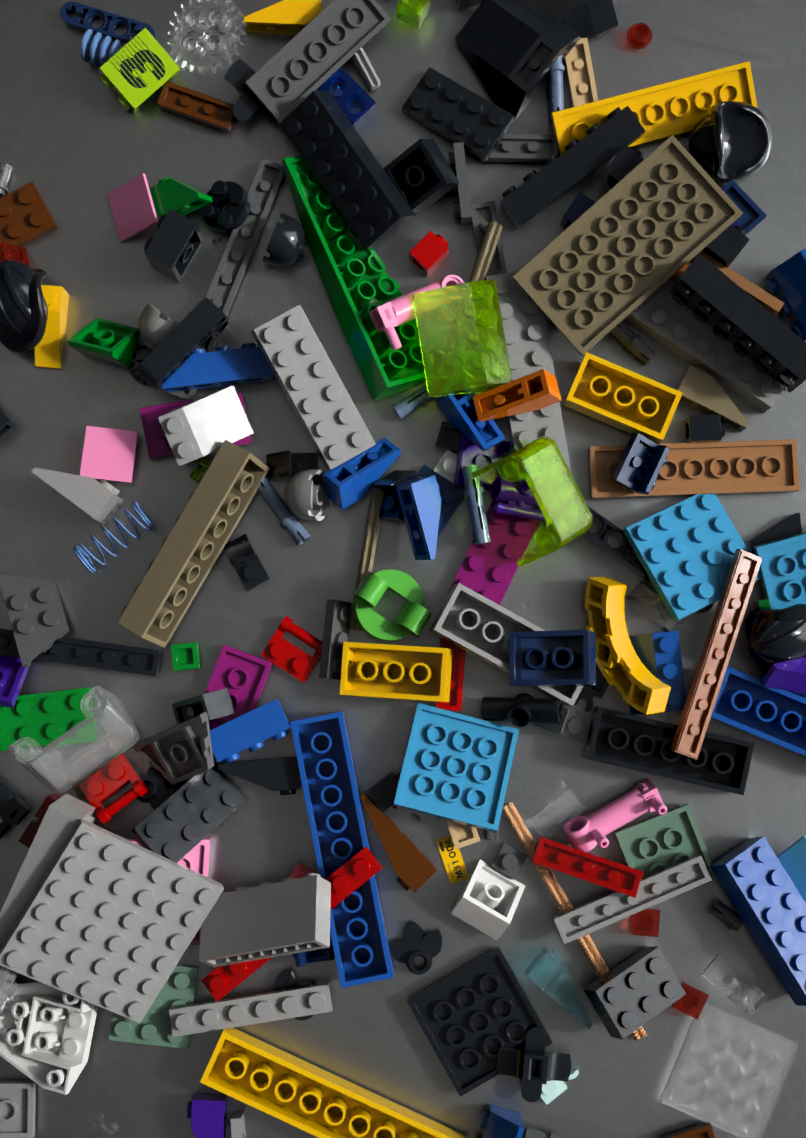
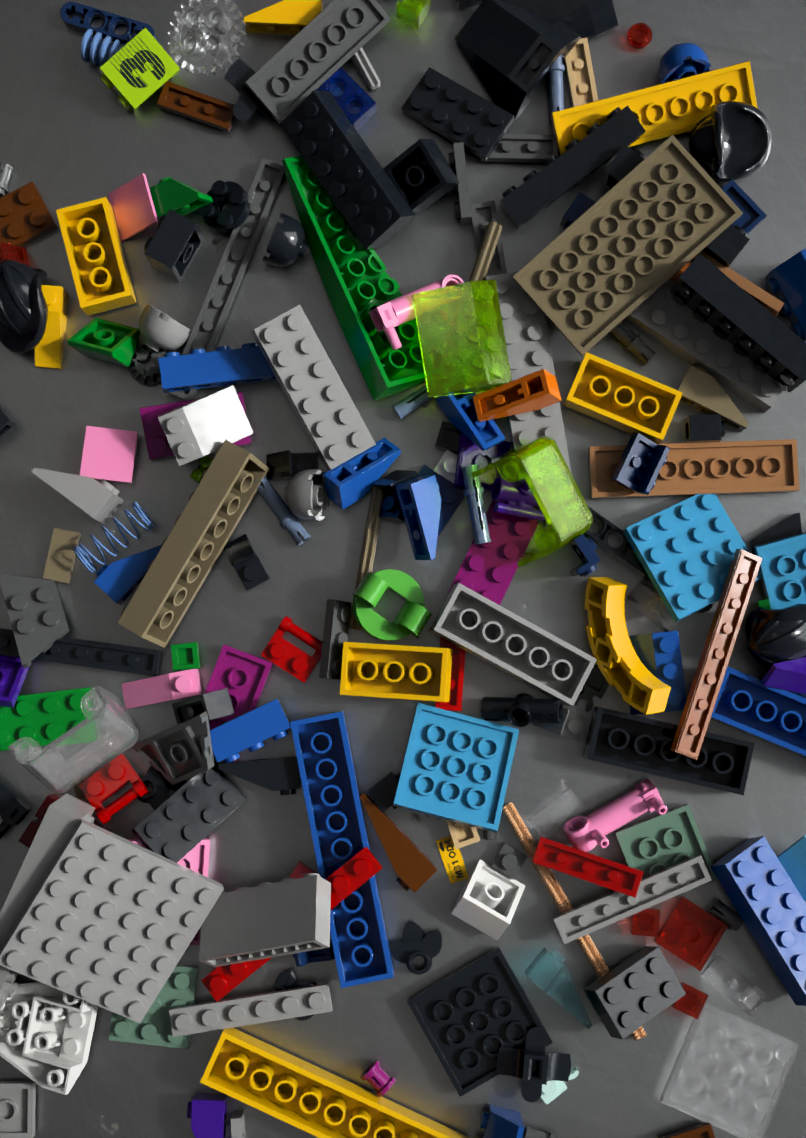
black beam [136,297,229,389] -> none
red brick [409,231,449,277] -> none
dark blue slope [509,630,596,686] -> none
none -> dark tan tile [43,528,81,584]
none -> yellow brick [56,197,137,316]
none -> blue slope [94,544,162,605]
none -> bright pink slope [121,669,203,709]
none -> magenta bush [360,1060,396,1097]
none -> dark blue bracket [568,534,601,577]
none -> clear red plate [653,896,728,971]
none -> blue cylinder [658,43,711,83]

